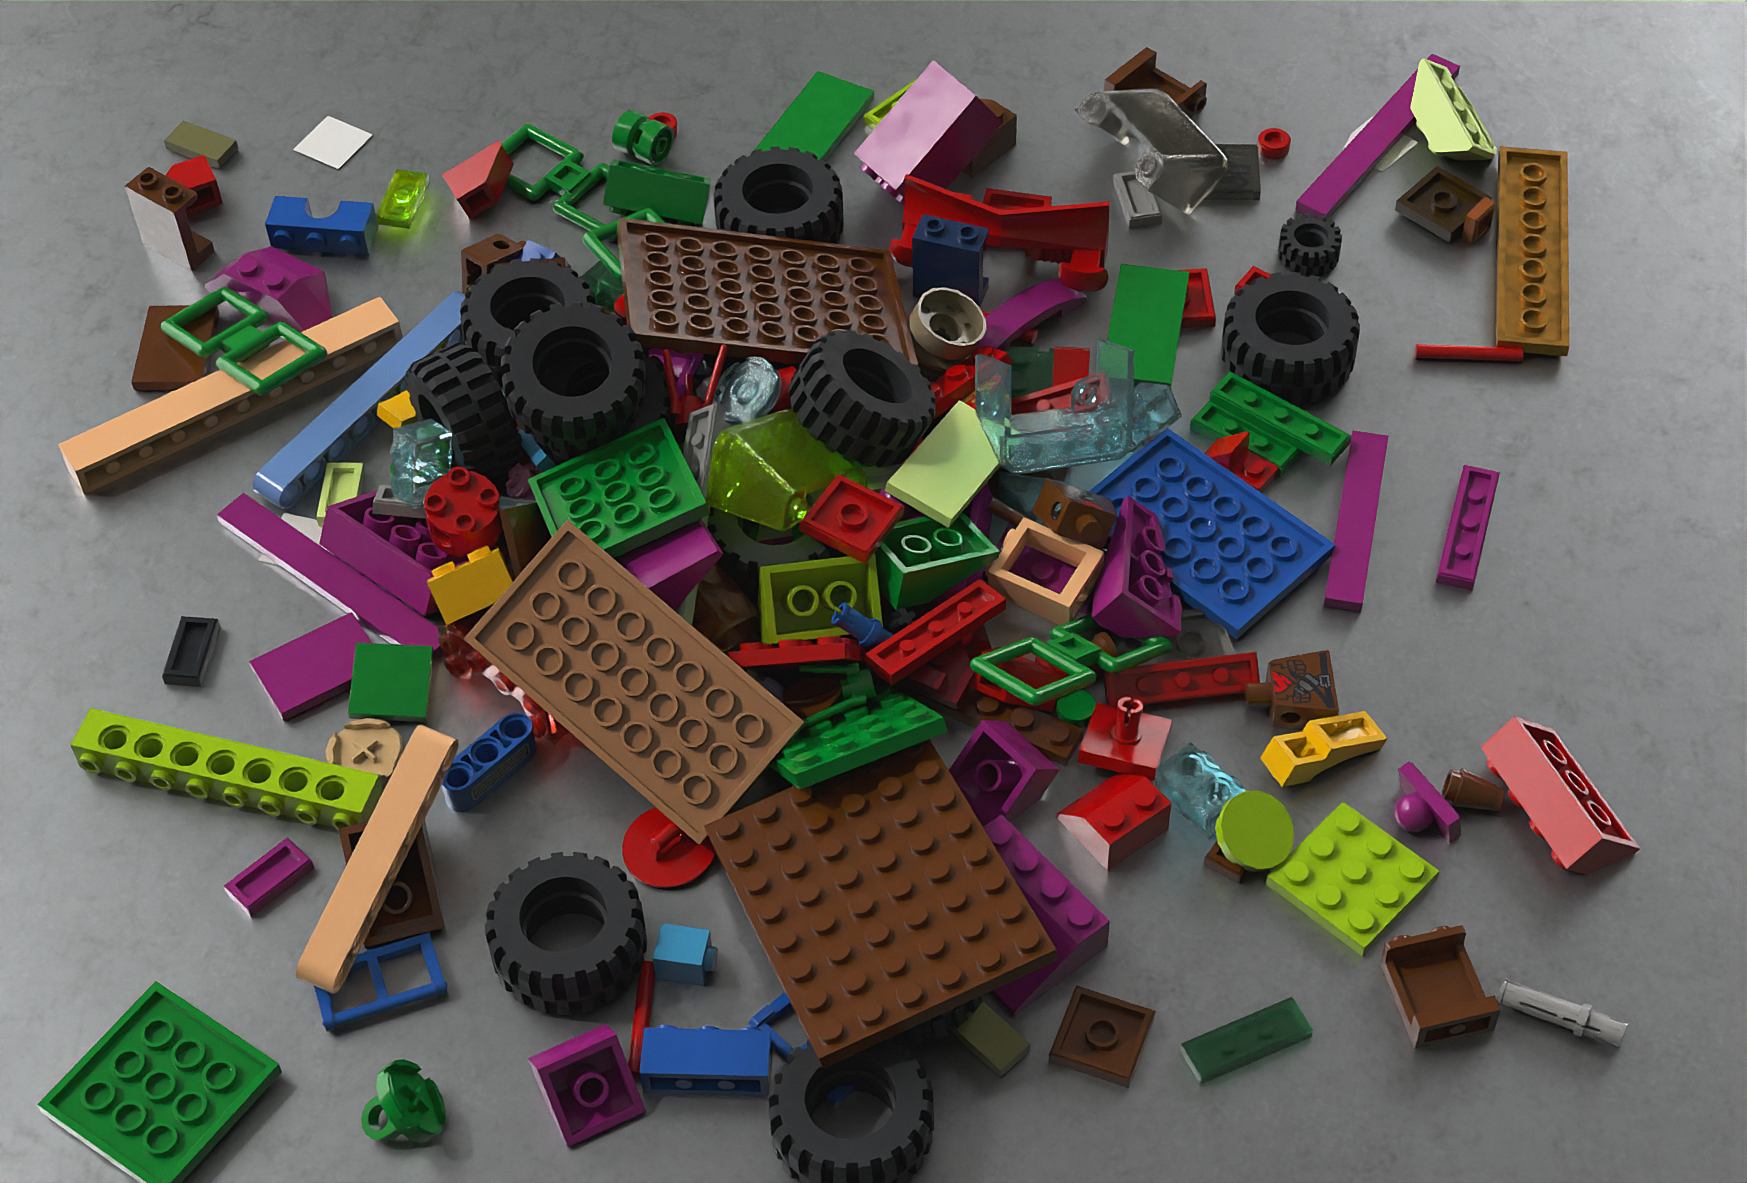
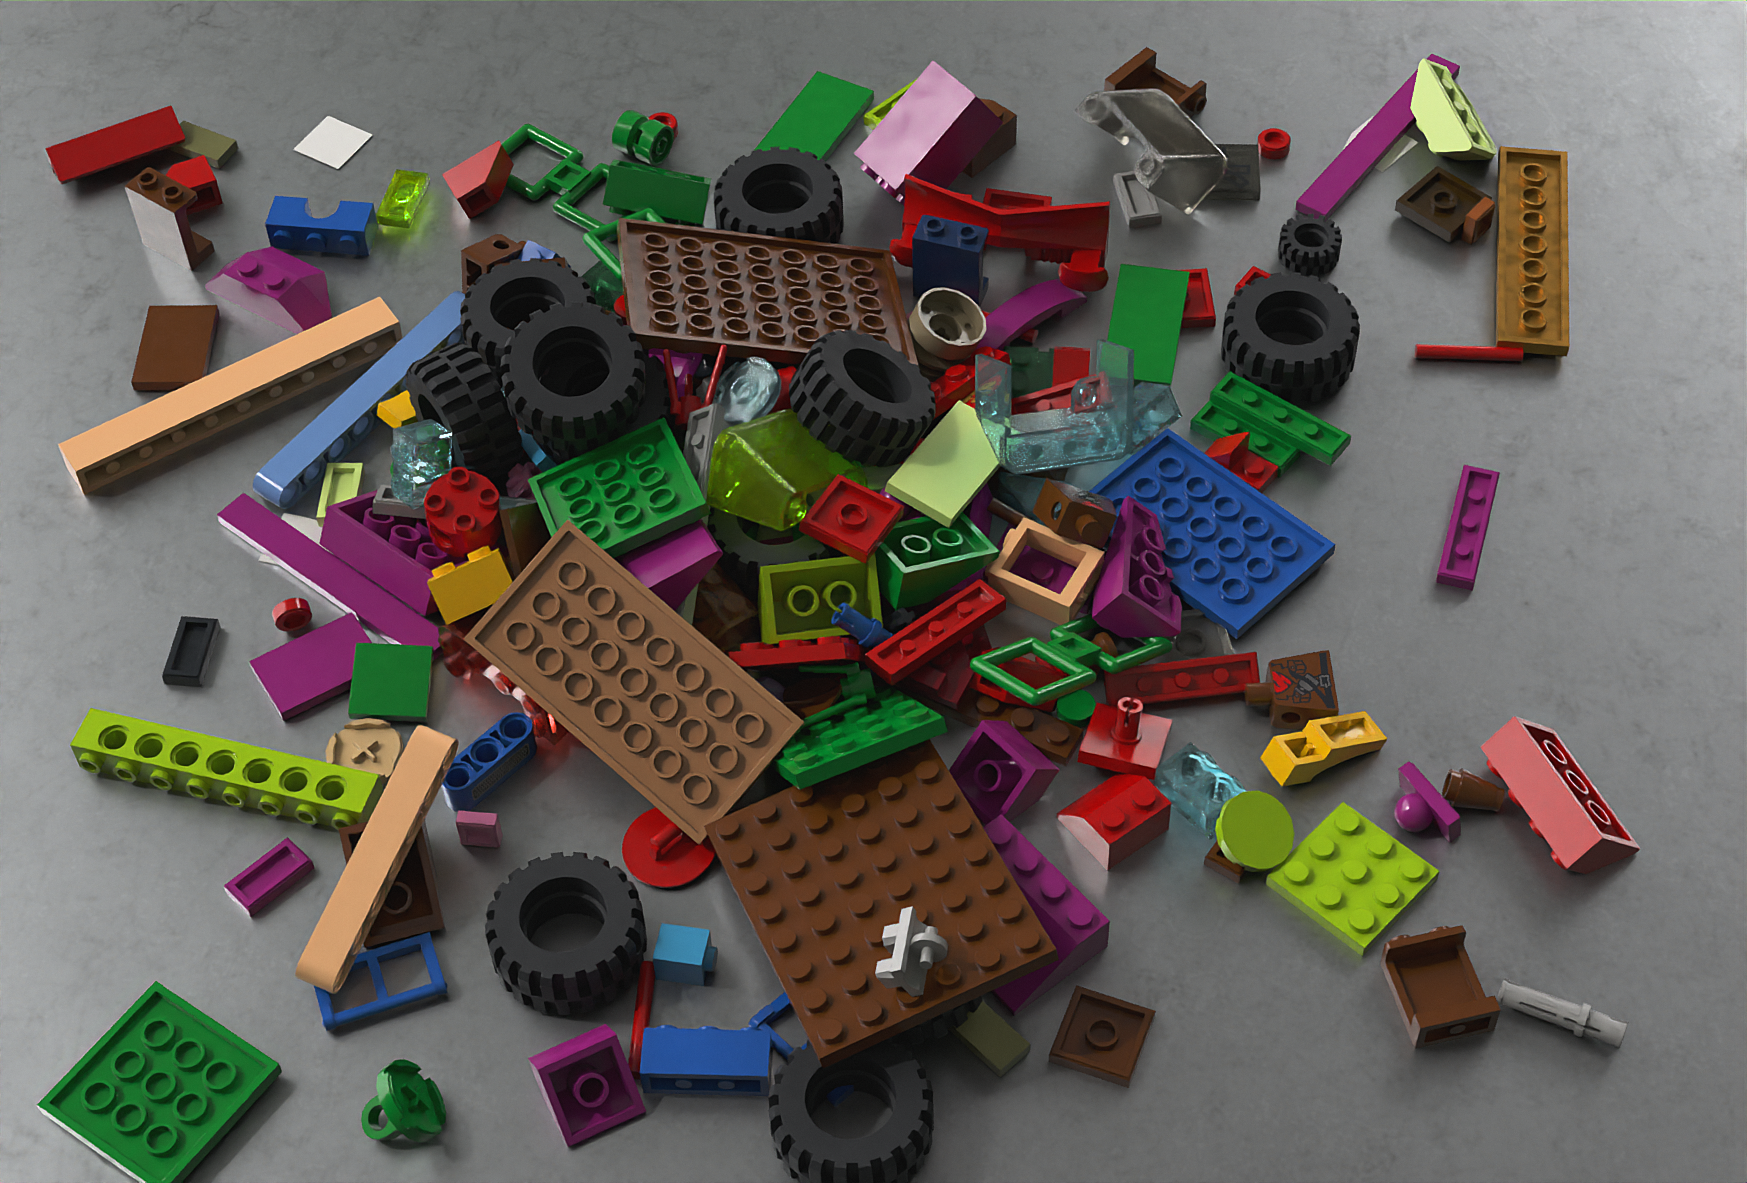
green bar [160,287,327,396] -> none
clear green tile [1180,997,1313,1085] -> none
magenta tile [1324,430,1389,612] -> none
none -> red panel [45,105,185,184]
none -> red tile [272,598,312,632]
none -> bright pink tile [456,810,503,848]
none -> light grey hips [875,906,948,997]

